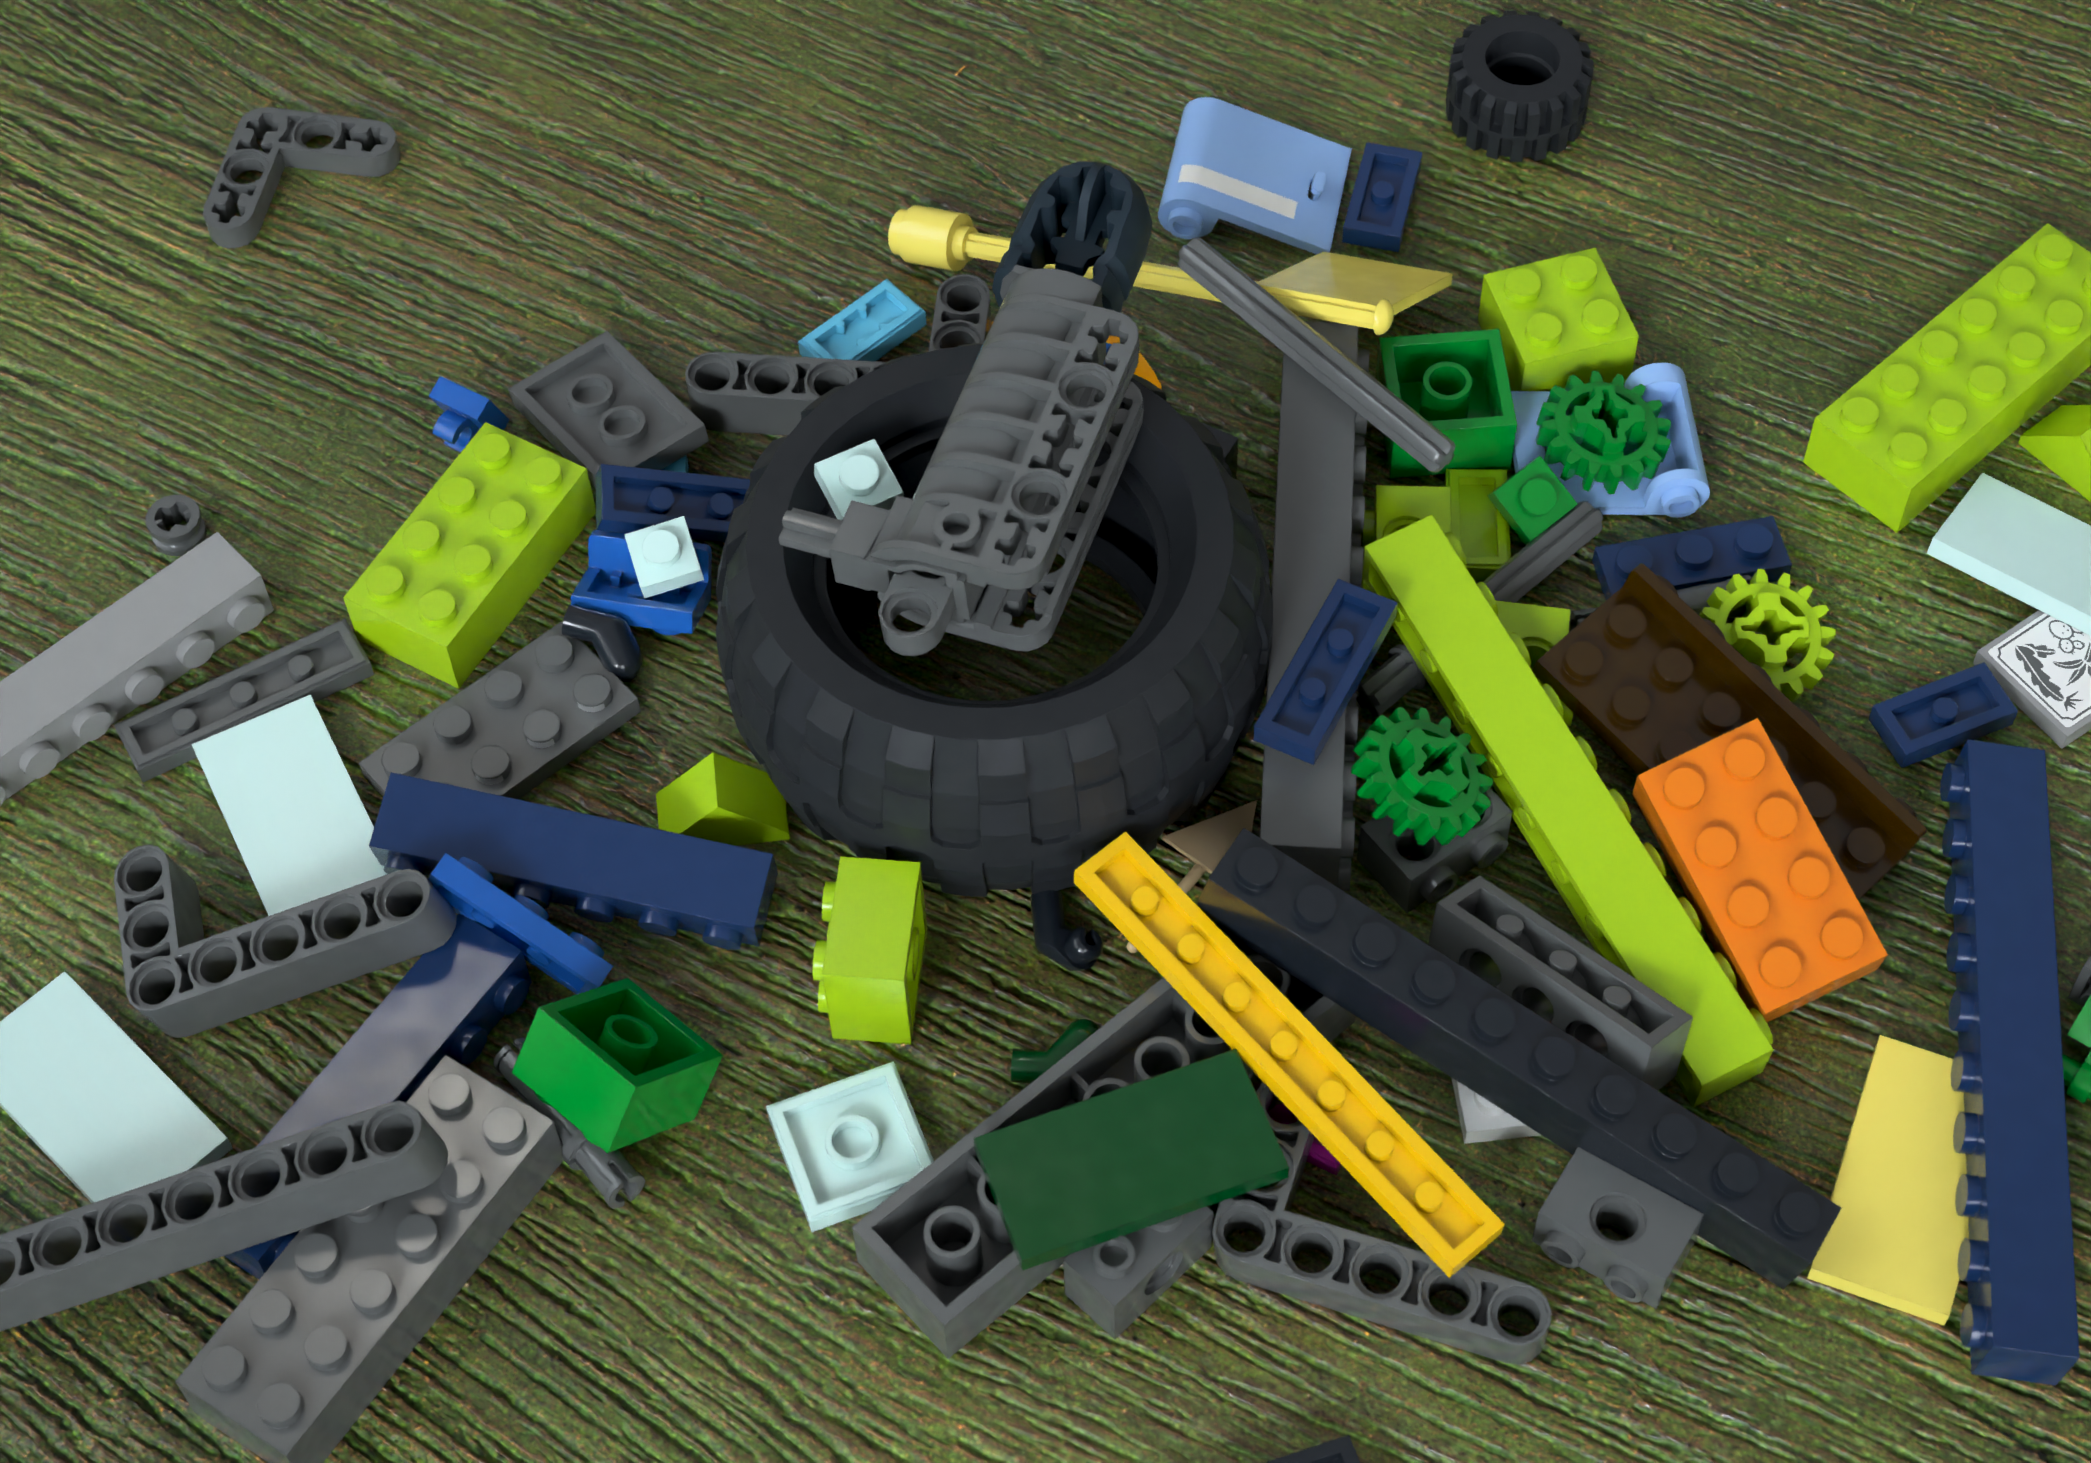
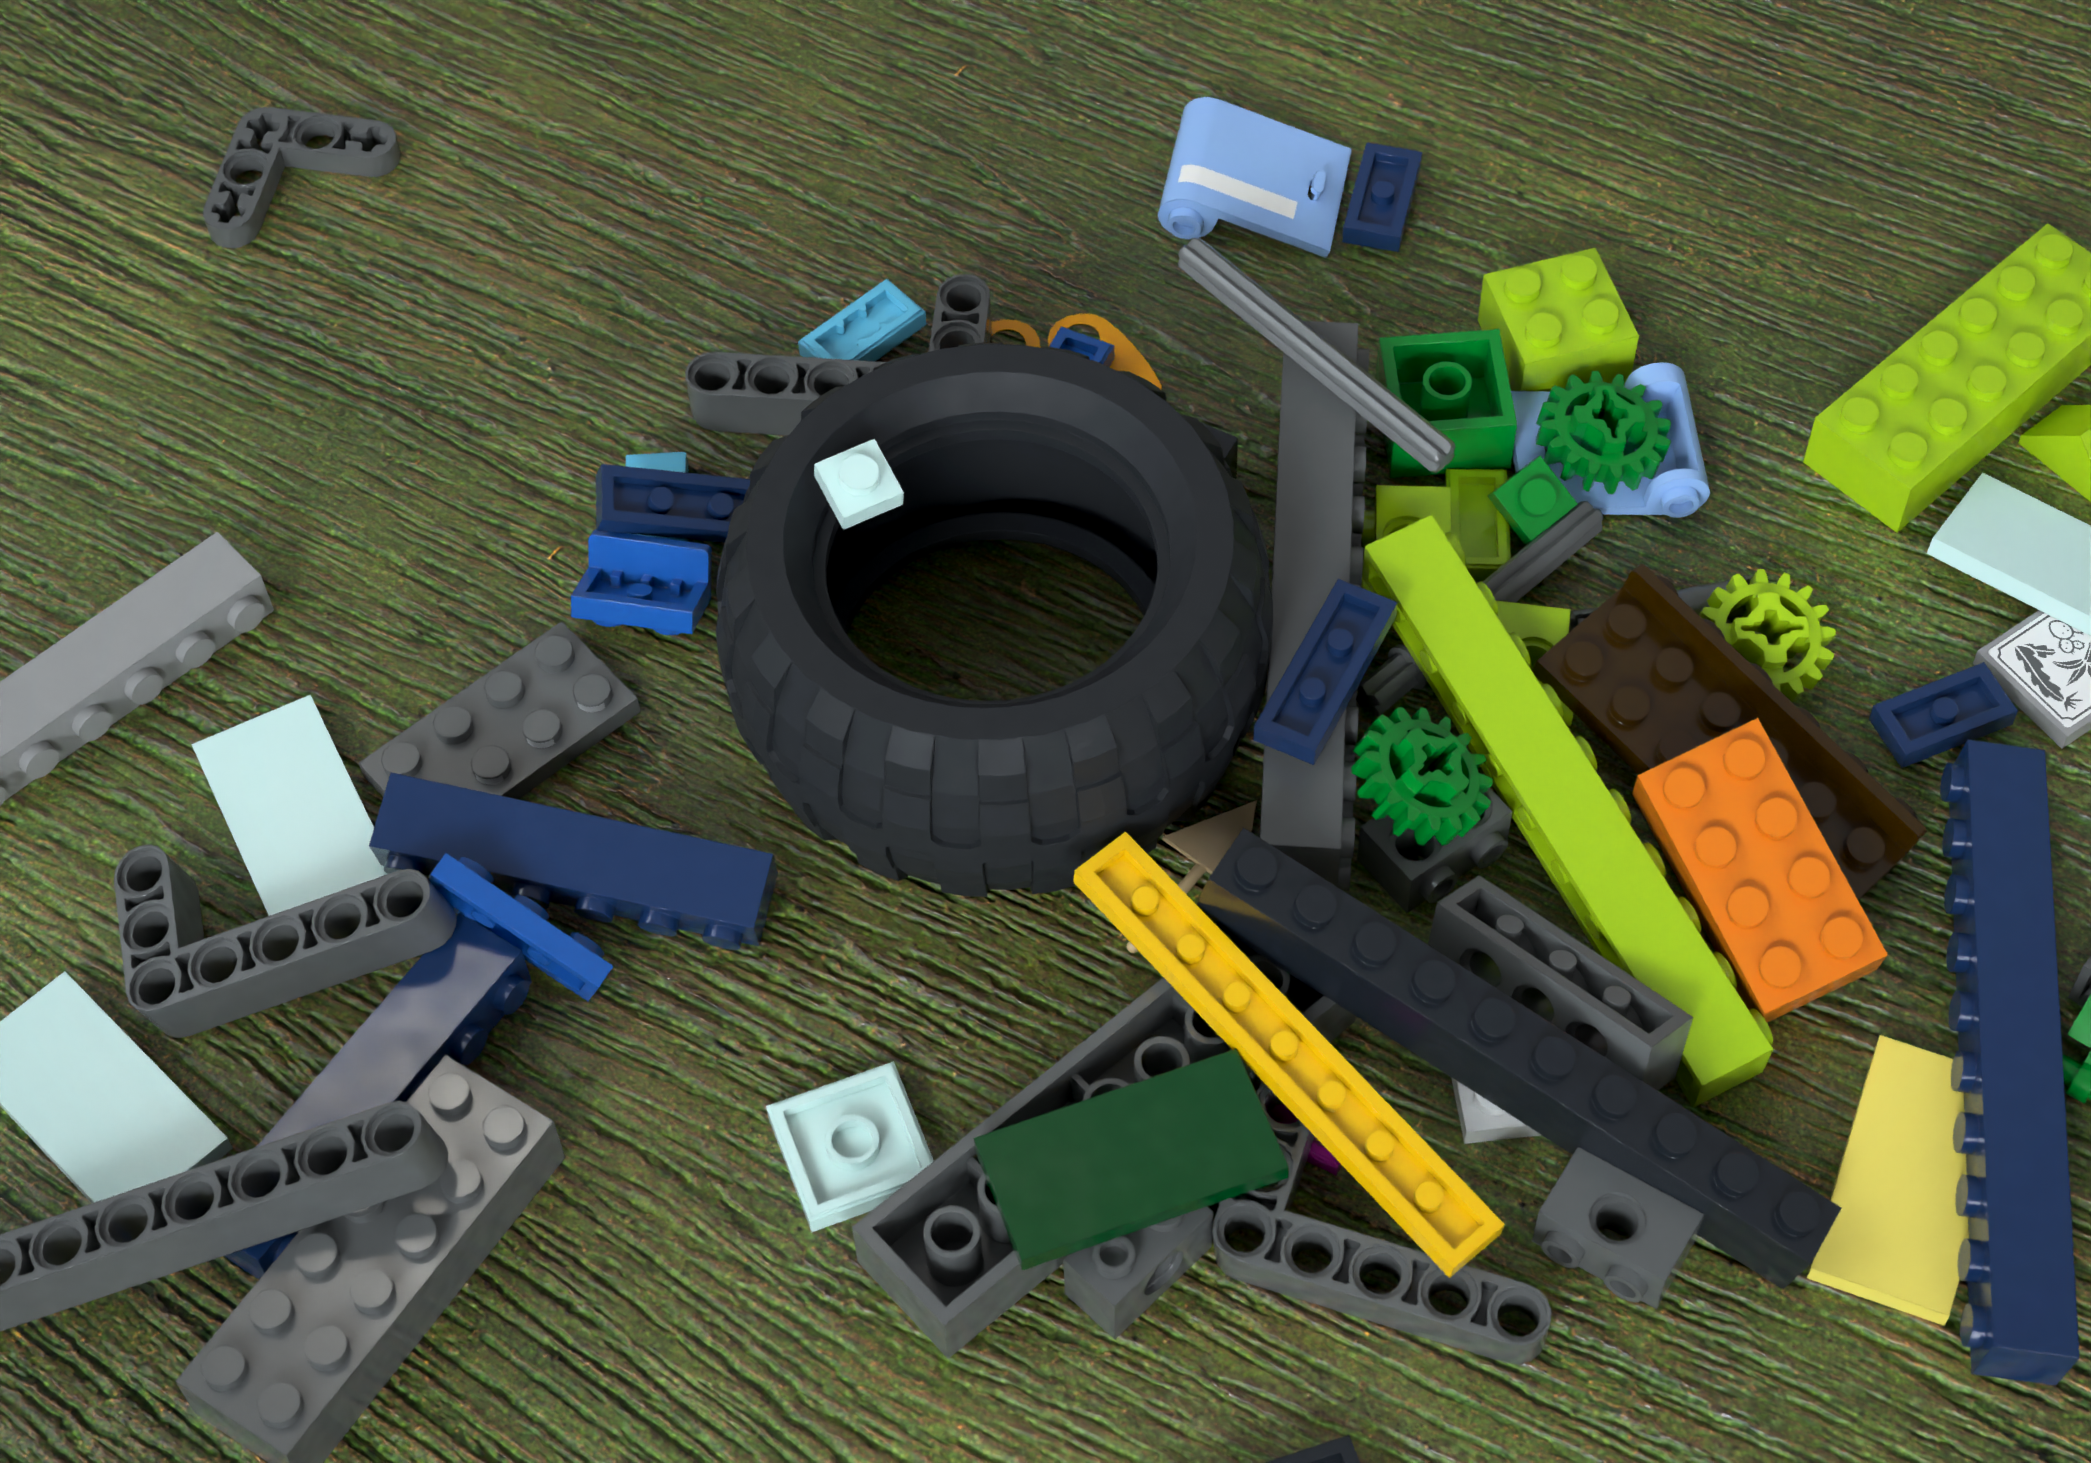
dark grey tile [114,619,375,782] -> none
dark grey bush [145,494,207,556] -> none
lime brick [343,422,596,689] -> none
blue tile [428,376,510,453] -> none
dark grey pin [493,1038,645,1209] -> none
dark grey plate [508,331,709,488] -> none
green brick [512,978,723,1153] -> none
black arm [562,605,643,682] -> none
light aqua plate [624,516,704,598] -> none
lime slope [656,752,790,846] -> none
dark grey piece [779,161,1153,656] -> none
lime brick [812,856,927,1045] -> none
light yellow flag [888,205,1453,335] -> none
dark green arm [1011,1019,1099,1083] -> none
black arm [1030,890,1103,971] -> none
black tyre [1445,10,1594,162] -> none
dark blue plate [1592,516,1792,600] -> none

